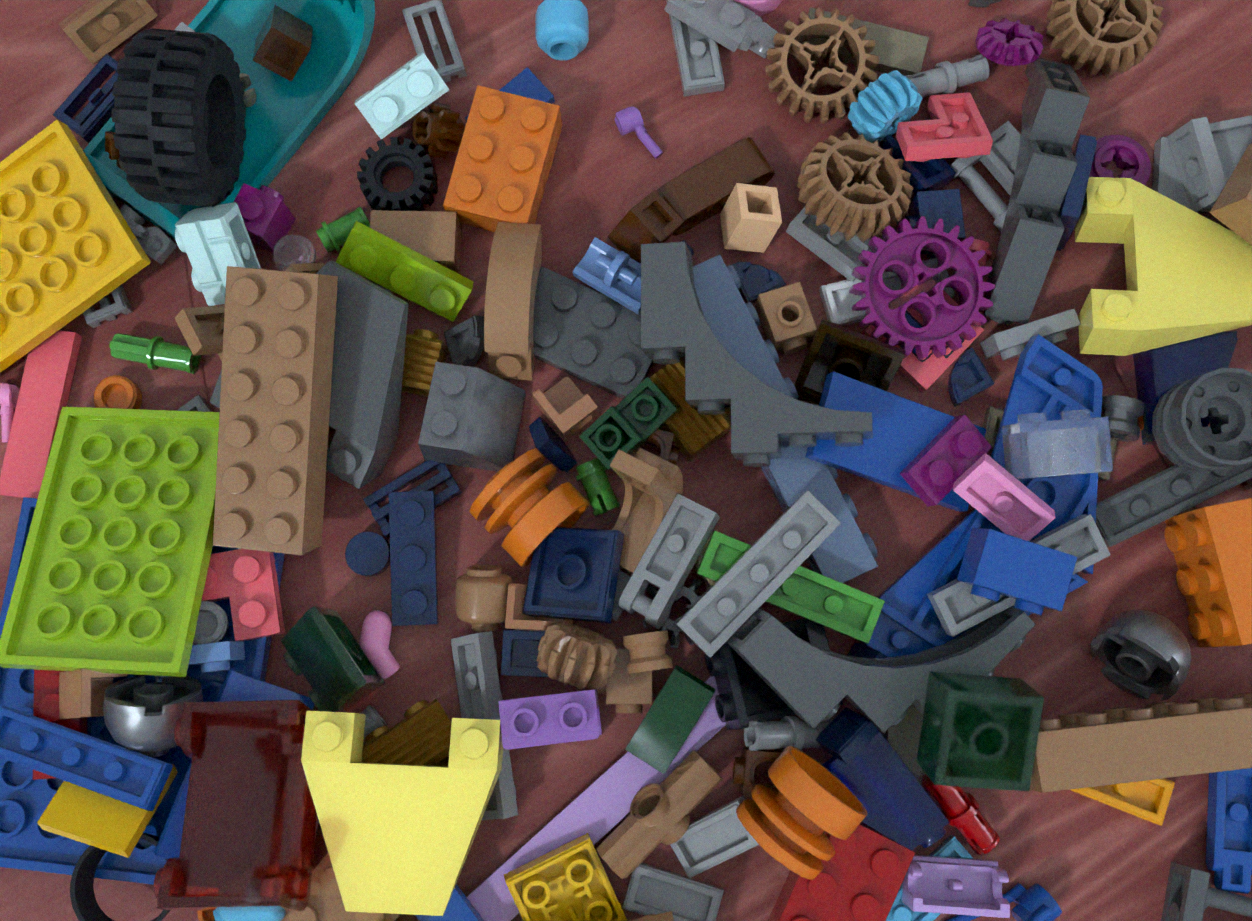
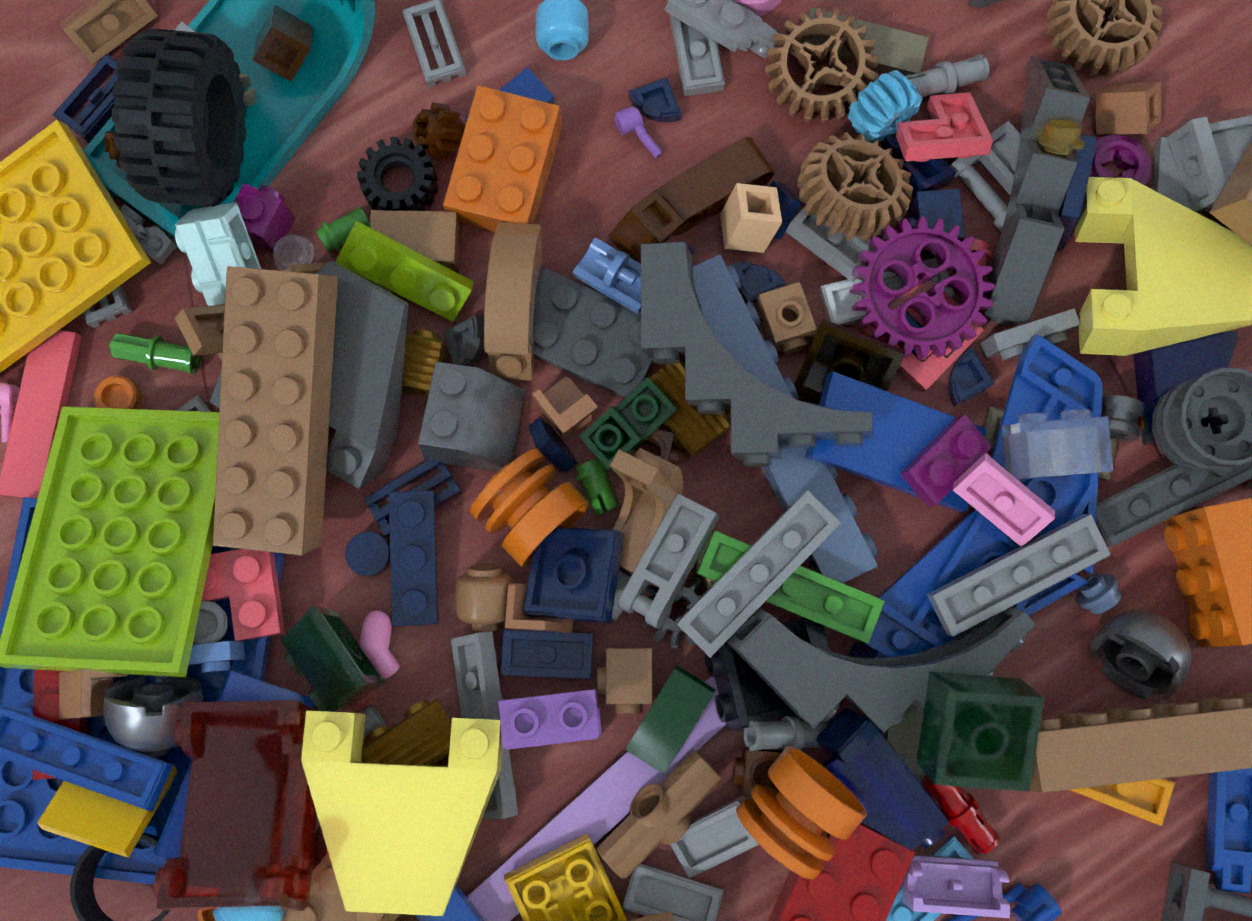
light aqua brick [355,52,449,139] -> none
medium nougat gear [536,622,618,690] -> none
medium nougat wheel [623,630,673,674] -> none
blue brick [957,528,1077,616] -> none
magenta gear [975,18,1043,66] -> none
none -> dark blue tile [629,78,681,122]
none -> dark blue tile [769,180,801,239]
none -> clear yellow plate [1036,119,1085,155]
none -> sand blue plate [1076,574,1122,614]
none -> nougat panel [1095,81,1161,135]

